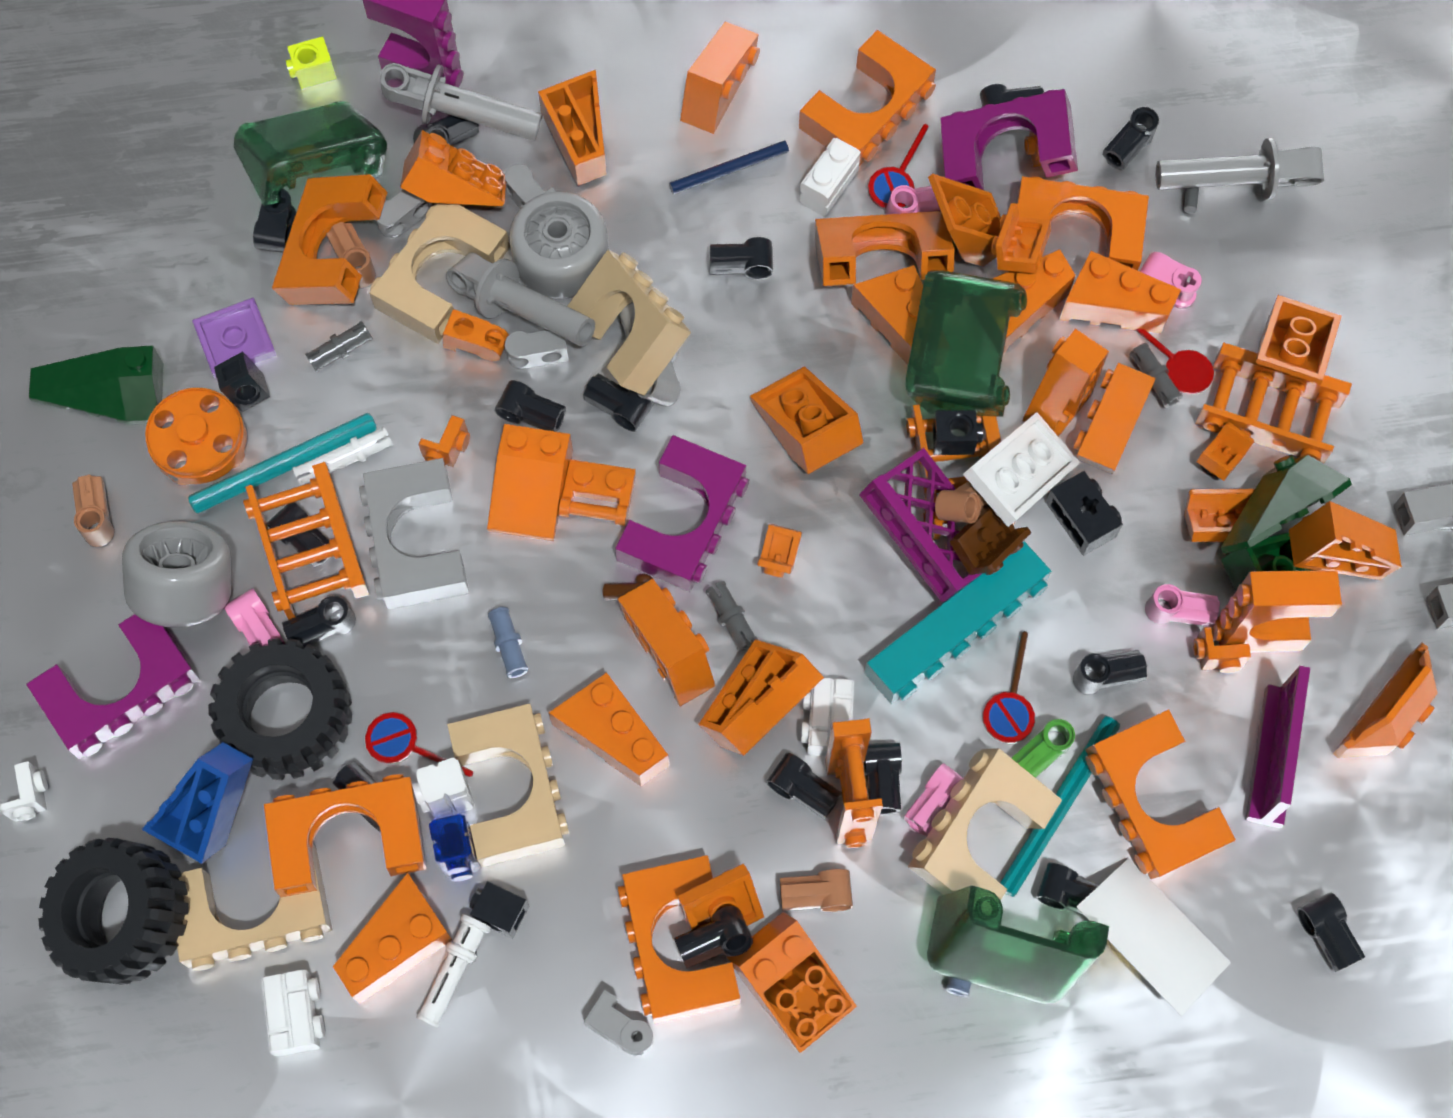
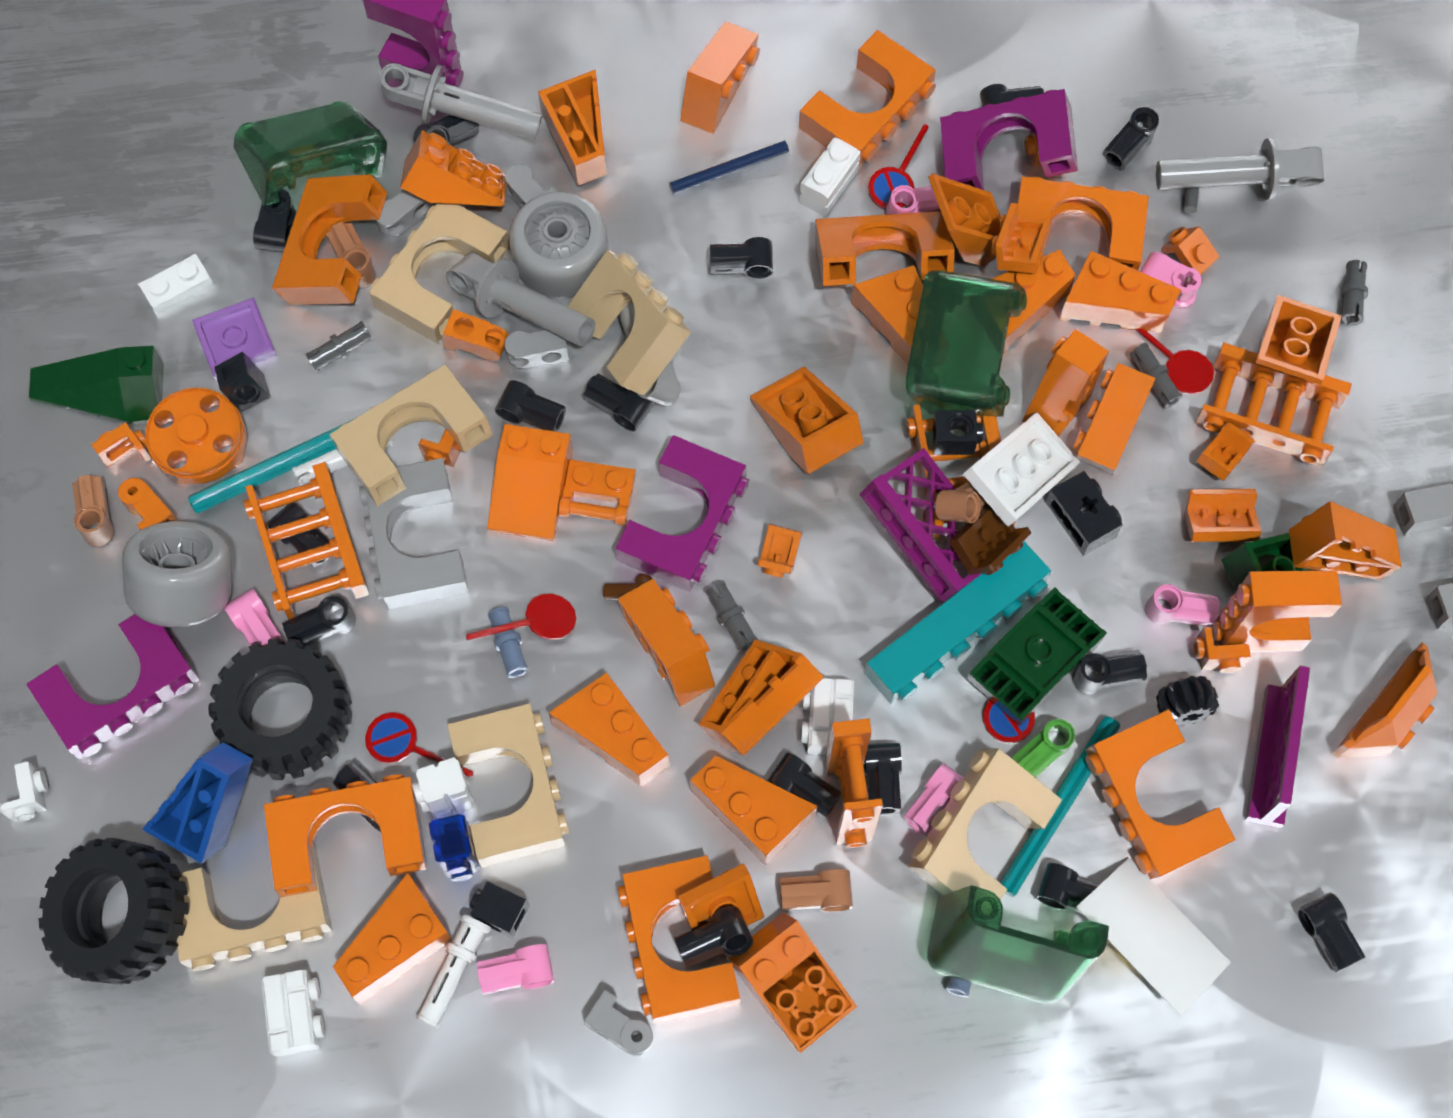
neon yellow brick [285,36,337,89] -> none
wedge [1221,455,1352,554] -> none
none -> orange bracket [91,422,151,468]
none -> orange leg [118,478,178,530]
none -> white plate [138,254,213,314]
none -> tan arch [329,365,493,507]
none -> red piece [466,593,577,641]
none -> bright pink piece [477,944,554,995]
none -> orange wedge [690,756,817,865]
none -> dark green plate [968,587,1107,726]
none -> black gear [1156,676,1219,727]
none -> orange bracket [1161,226,1220,275]
none -> dark grey pin [1341,260,1368,325]

